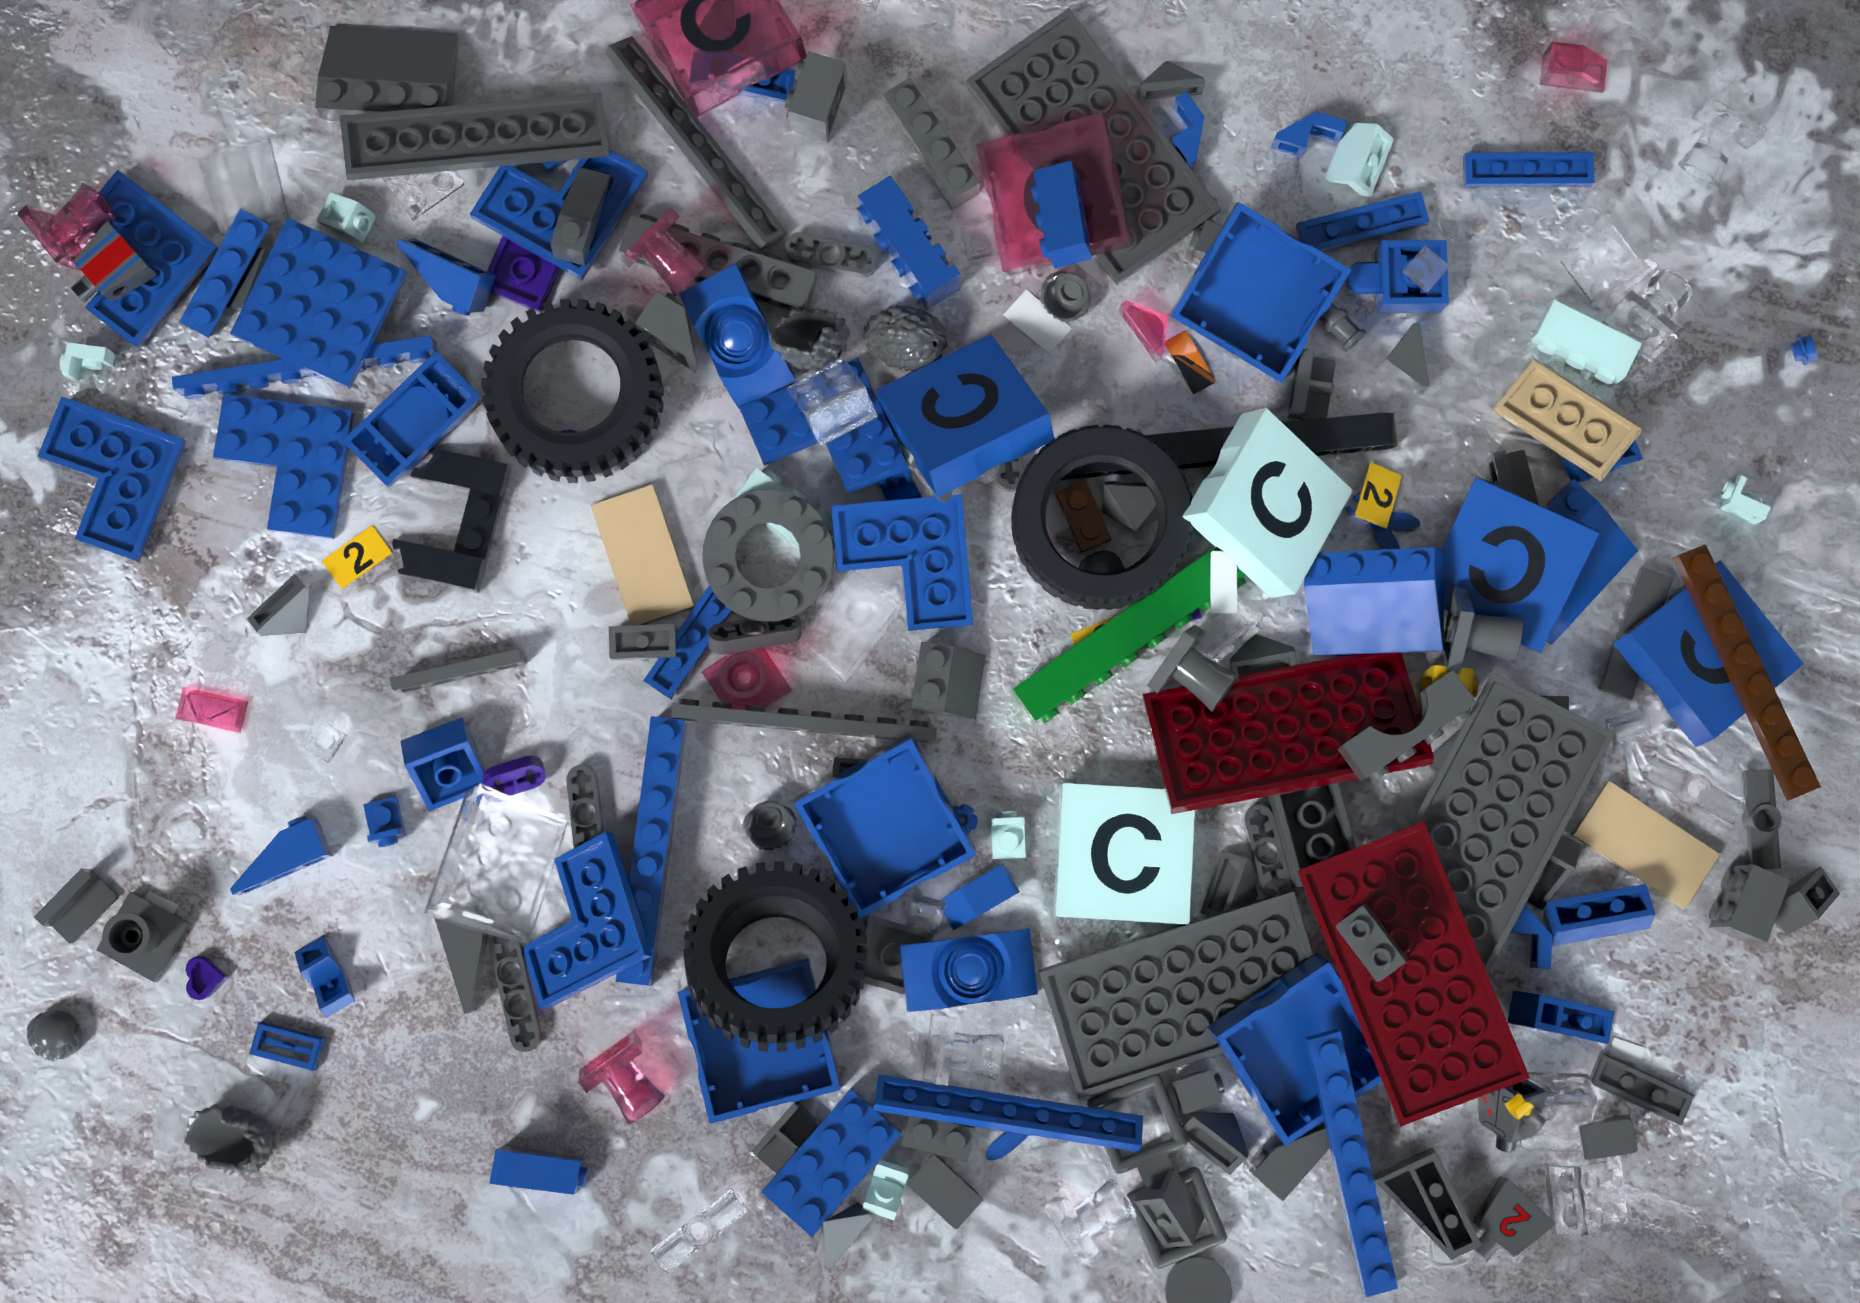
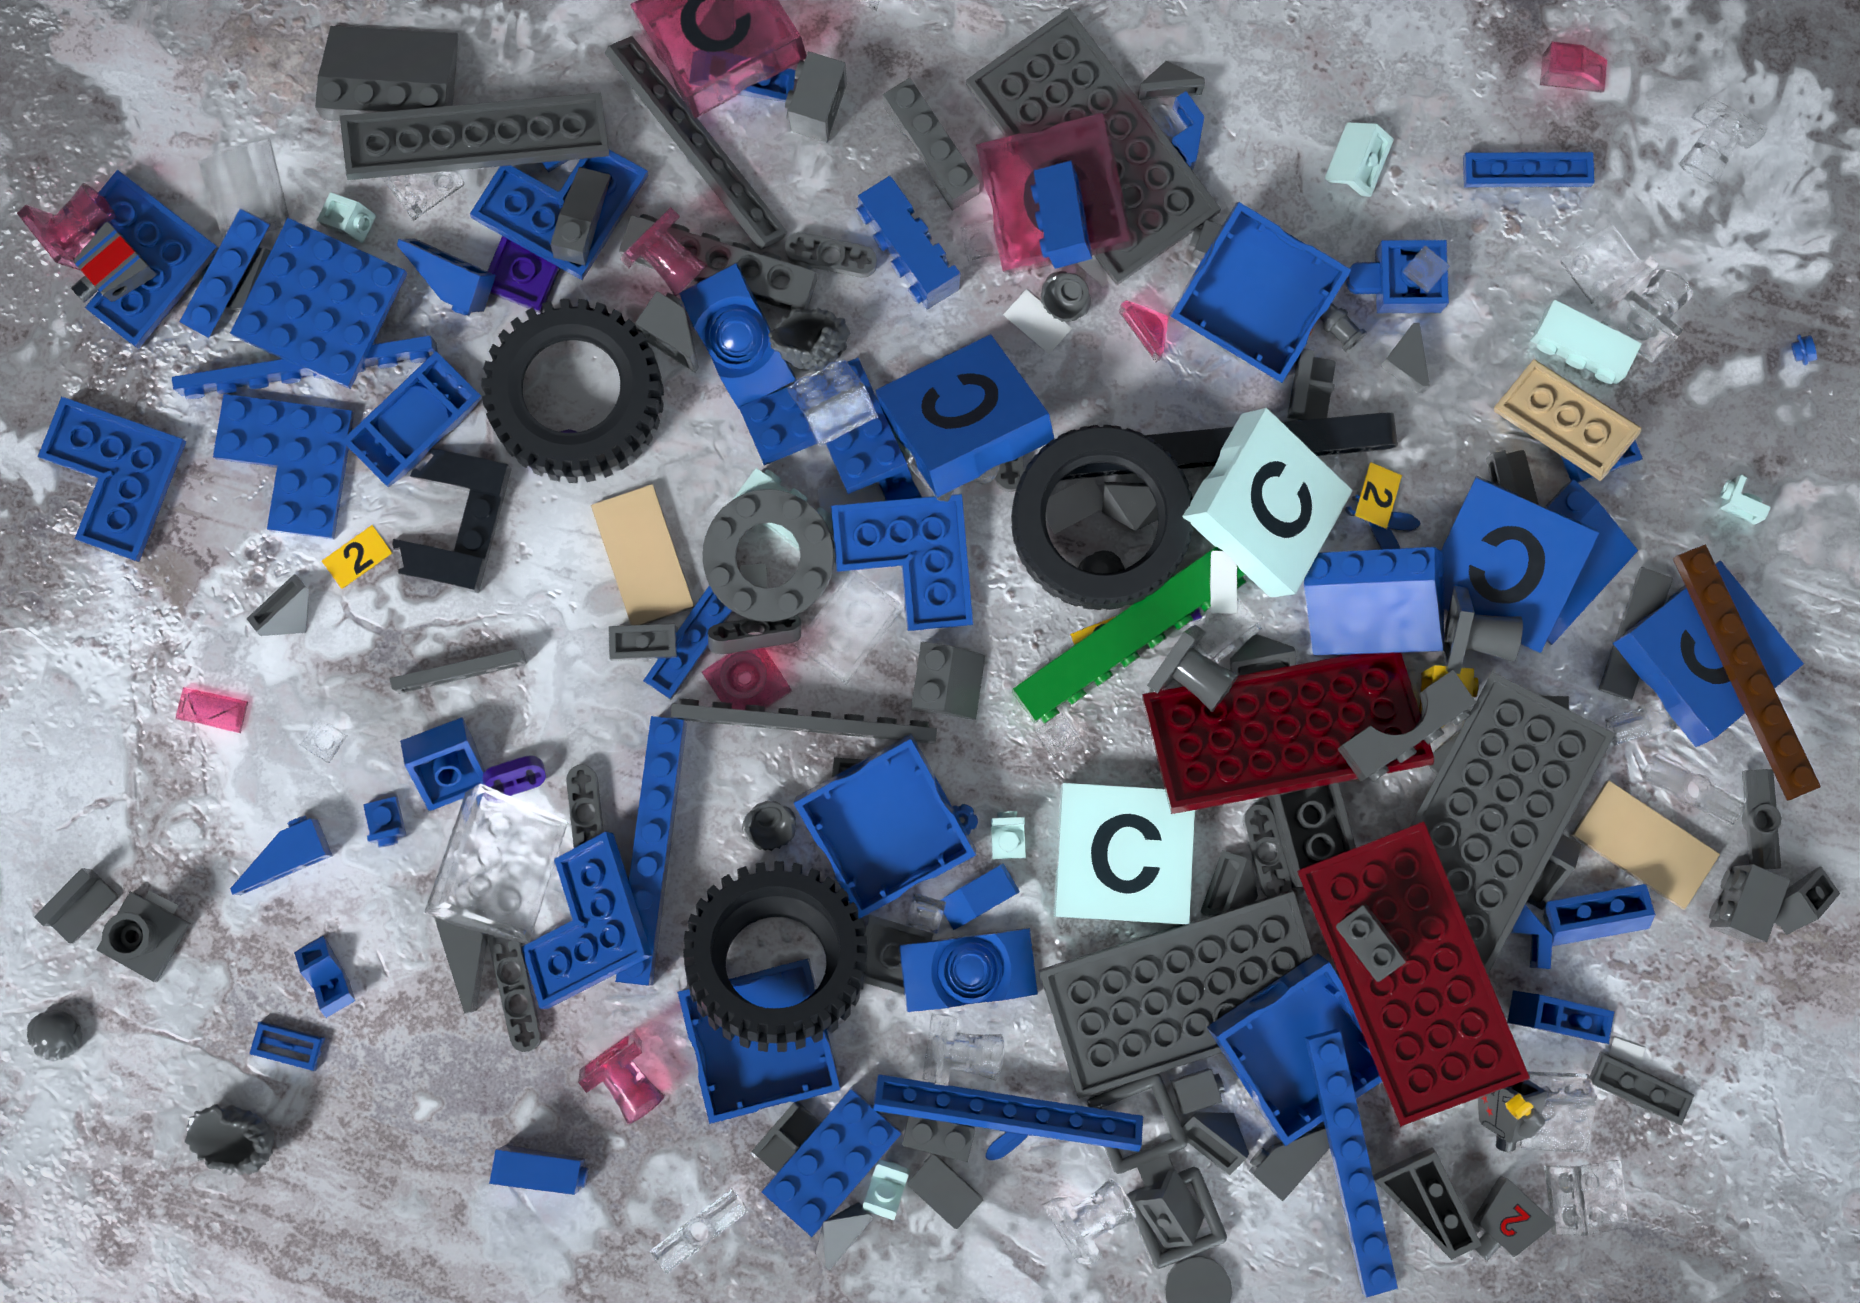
light aqua bracket [60,342,116,381] -> none
dark purple tile [185,956,229,1000] -> none
dark grey piece [863,305,948,371] -> none
dark orange plate [1056,480,1112,553] -> none
sticker [1164,331,1215,394] -> none
blue slope [1271,112,1347,157] -> none
blue plate [1296,191,1430,252] -> none
dark grey slope [1578,1114,1638,1160] -> none

